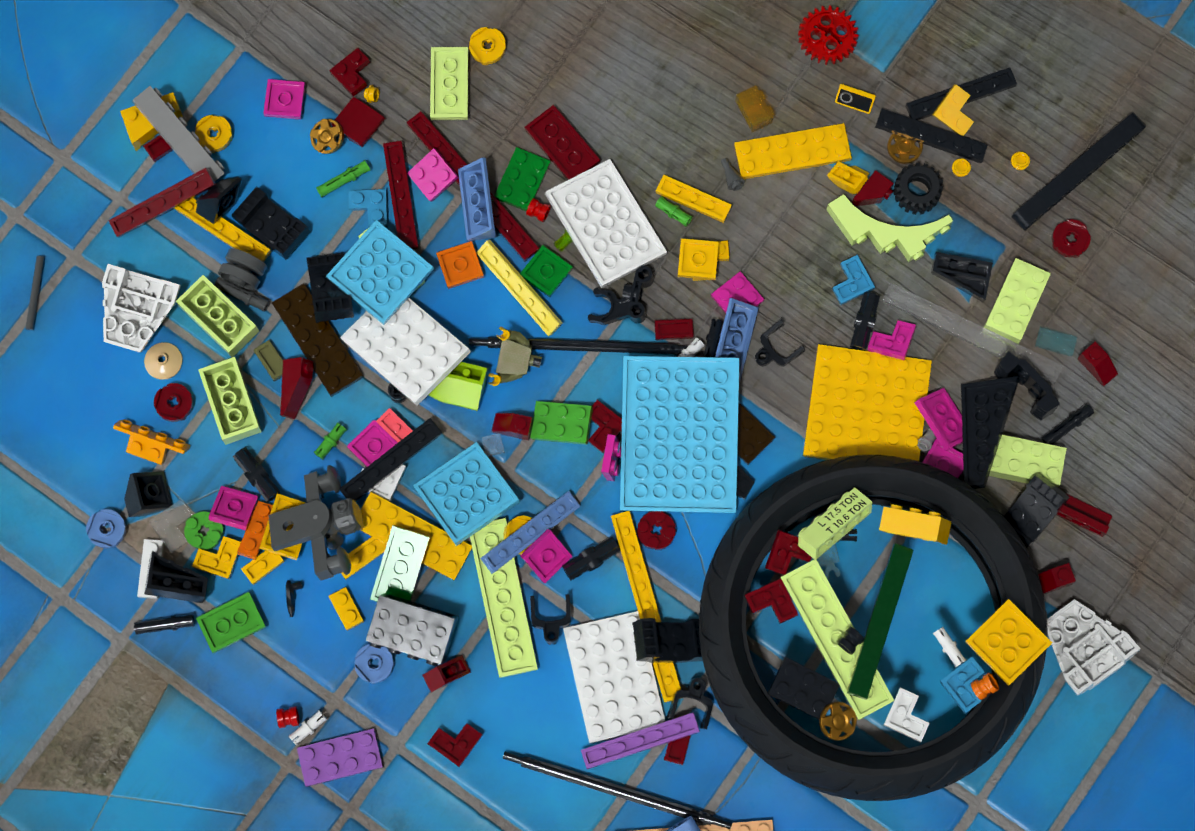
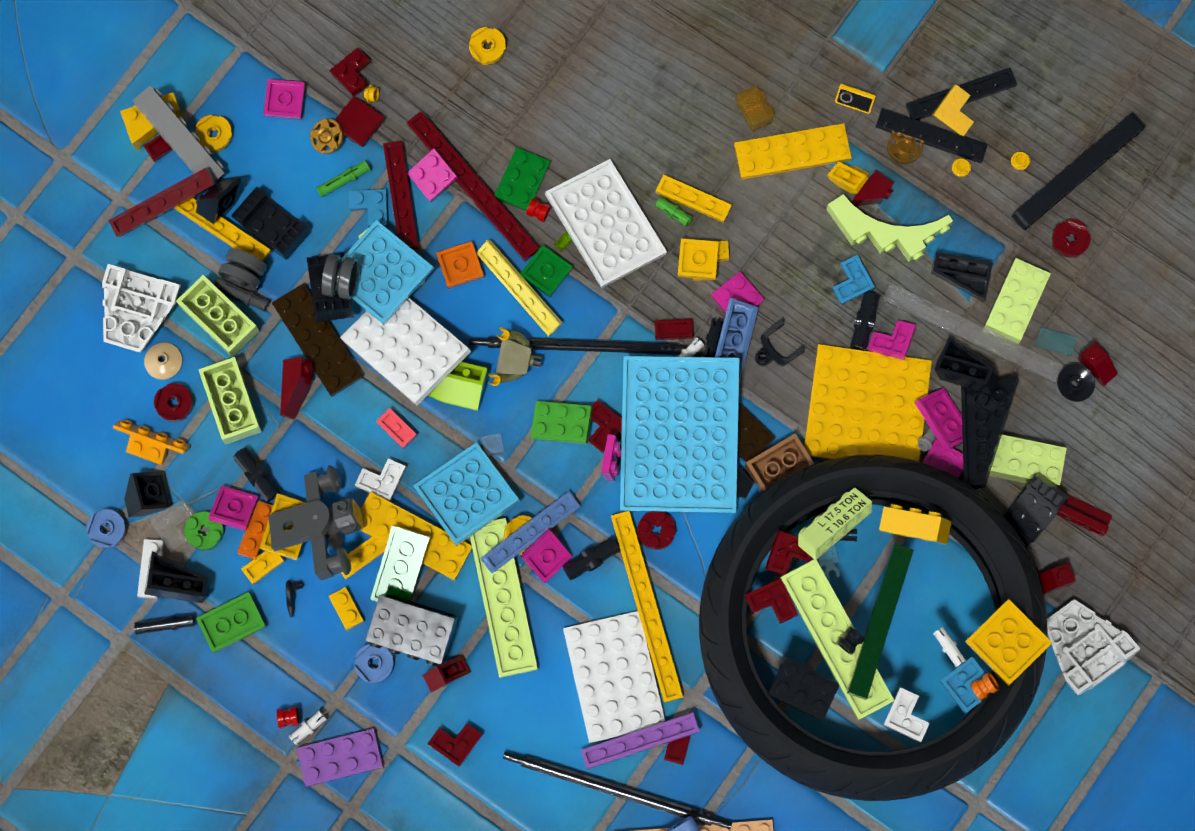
dark grey bar [25,256,44,330] -> none
yellow plate [192,536,241,580] -> none
olive tile [253,340,283,382] -> none
bright green pin [313,423,347,460] -> none
black tile [340,418,443,502] -> none
dark pink plate [347,420,398,467] -> none
black wheel [388,383,407,403] -> none
yellowish green plate [430,47,468,120] -> none
medium blue slope [458,157,496,241] -> none
dark red slope [491,413,533,441] -> none
dark red plate [524,105,600,180] -> none
black piece [530,594,571,645] -> none
black piece [588,266,654,325] -> none
black plate [632,618,703,663] -> none
black piece [666,678,713,729] -> none
dark grey cone [721,158,745,191] -> none
red gear [798,5,859,65] -> none
pearl gold wheel [819,702,857,740] -> none
black tyre [893,163,943,215] -> none
black plate [994,351,1060,421] -> none
black pin [1041,404,1094,445] -> none
none -> dark grey wheel [322,254,358,300]
none -> medium nougat brick [745,433,814,493]
none -> black wedge [934,337,999,395]
none -> black dish [1057,364,1095,402]

